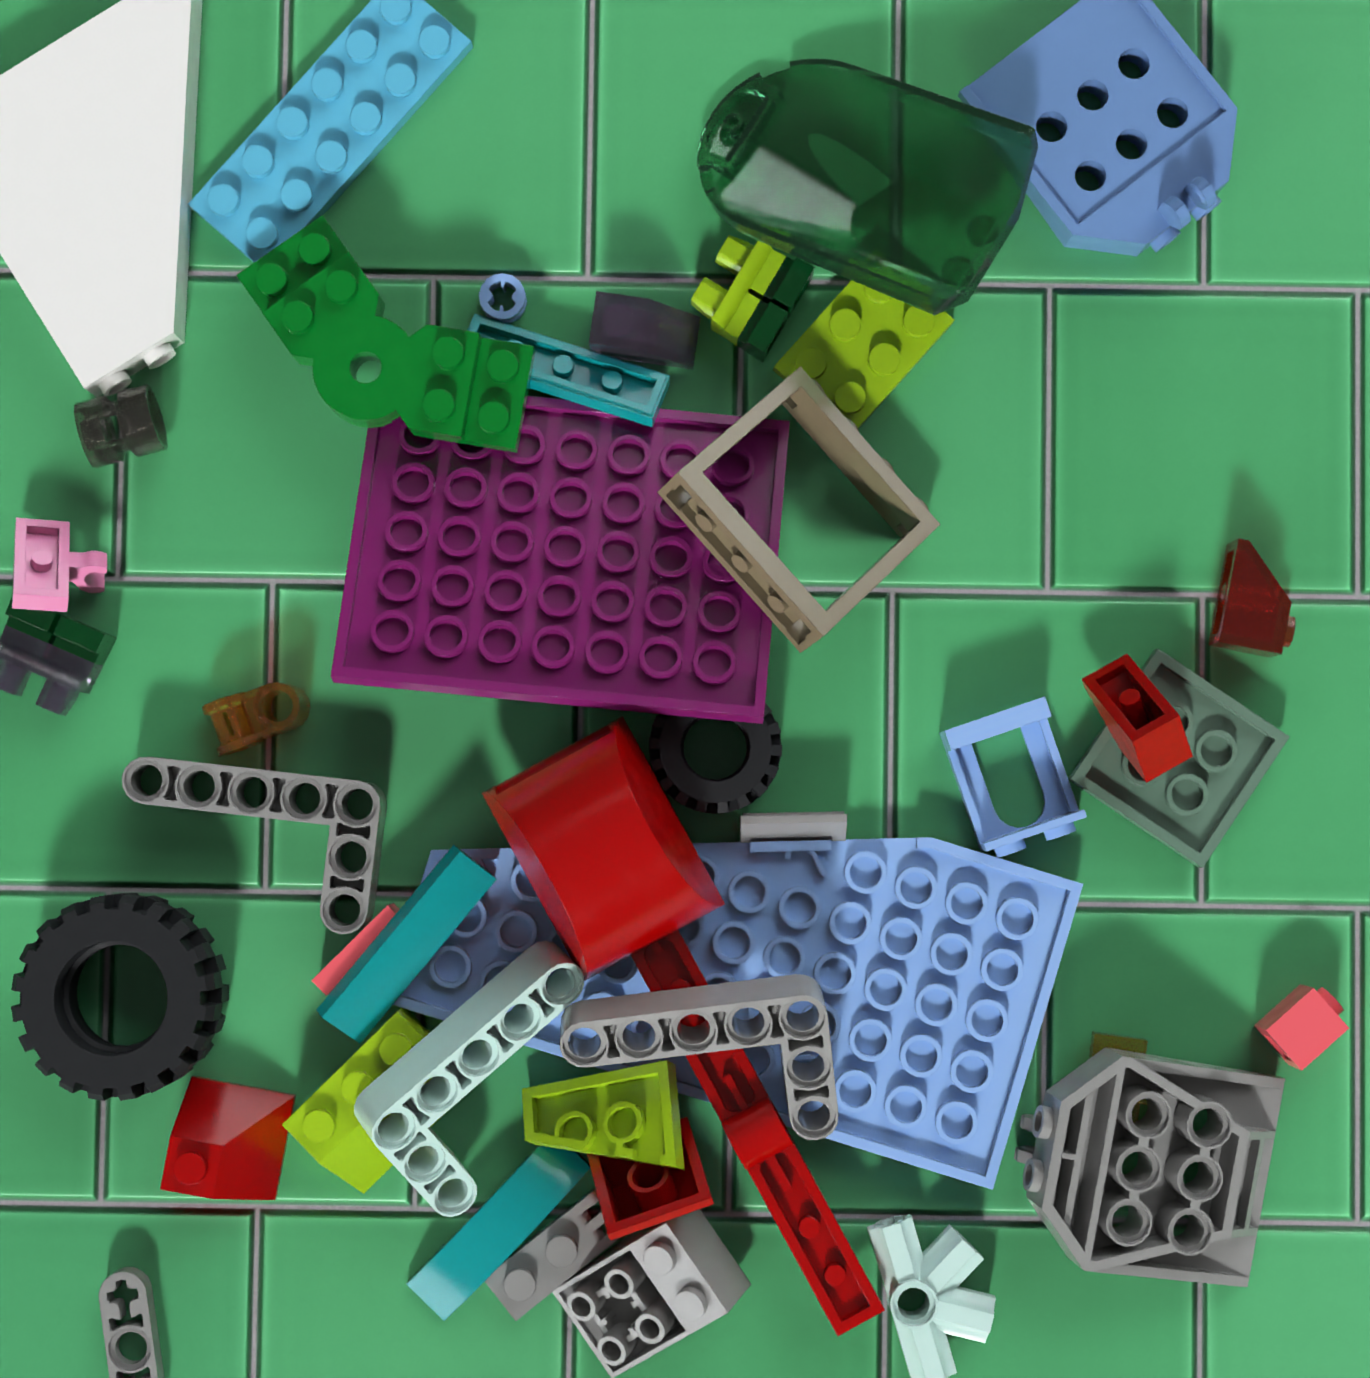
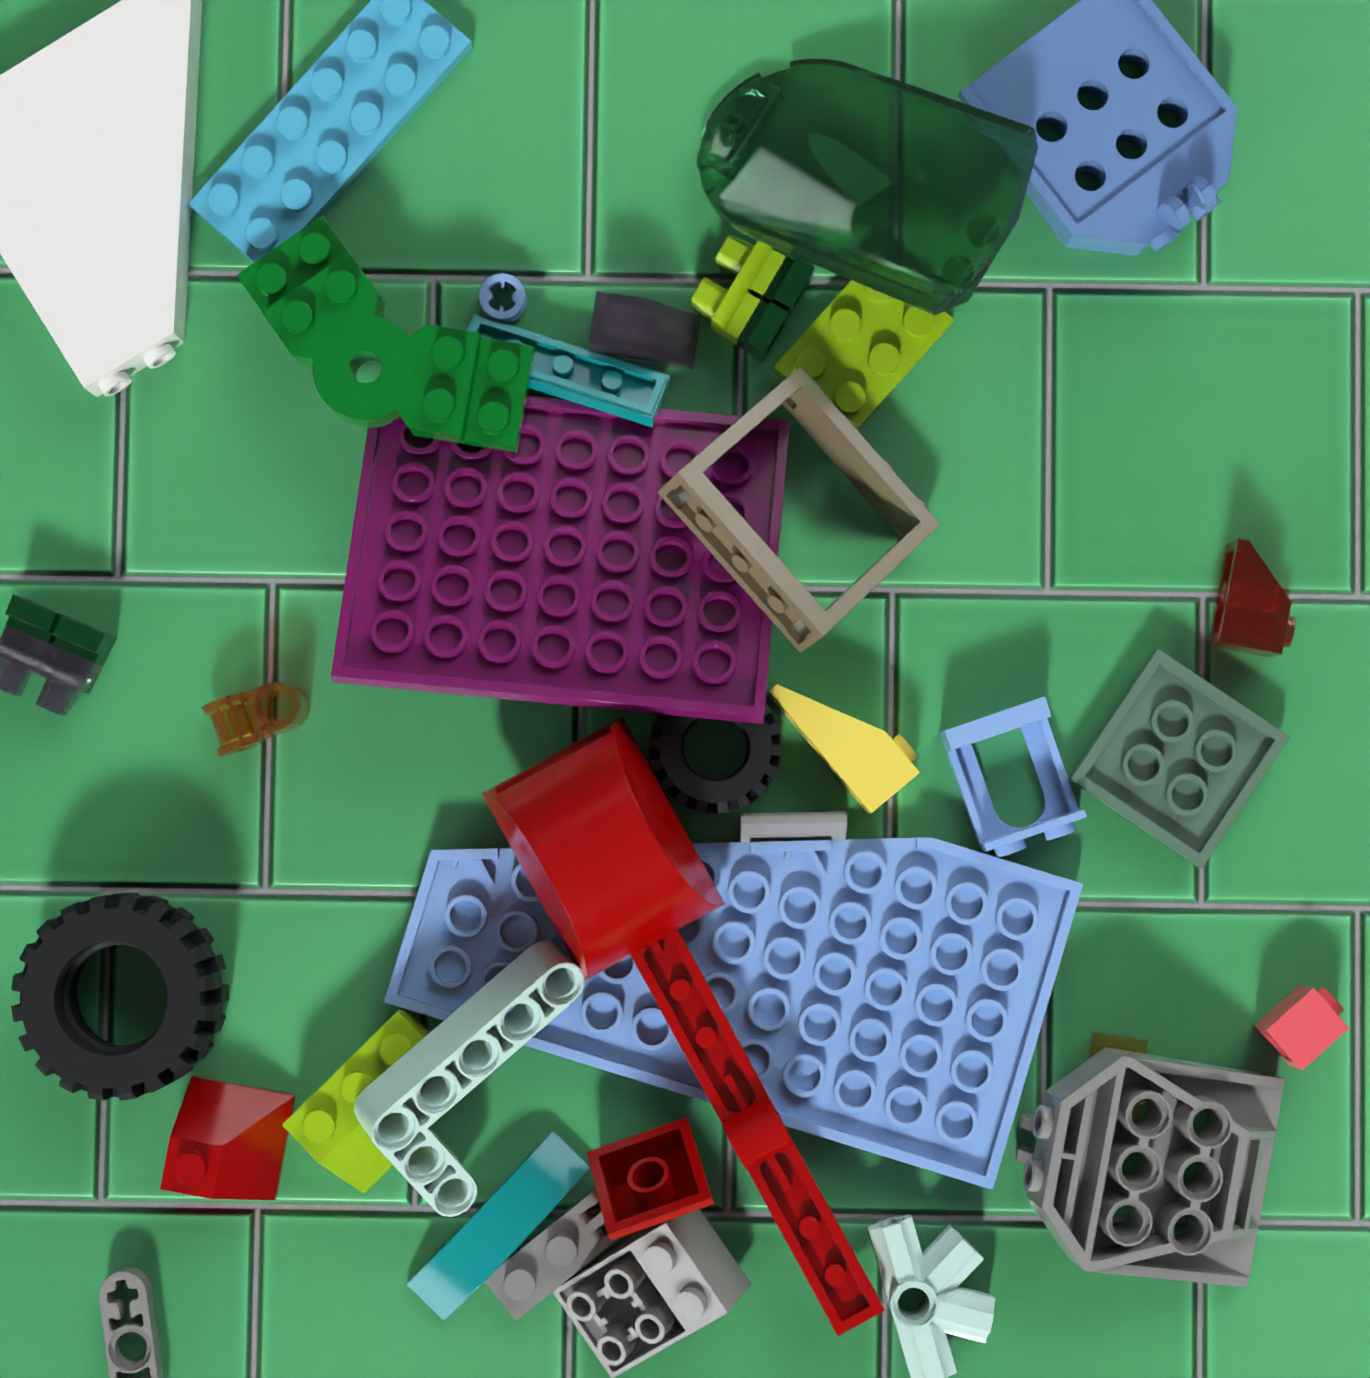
bright pink plate [12,517,107,612] -> none
clear smoke wheel [74,384,168,469] -> none
light grey beam [122,757,387,934] -> none
coral tile [311,903,400,996] -> none
teal tile [316,845,497,1044] -> none
lime wing [522,1060,685,1170] -> none
light grey beam [560,974,838,1140] -> none
red slope [1082,654,1193,783] -> none
none -> light yellow slope [767,684,920,813]

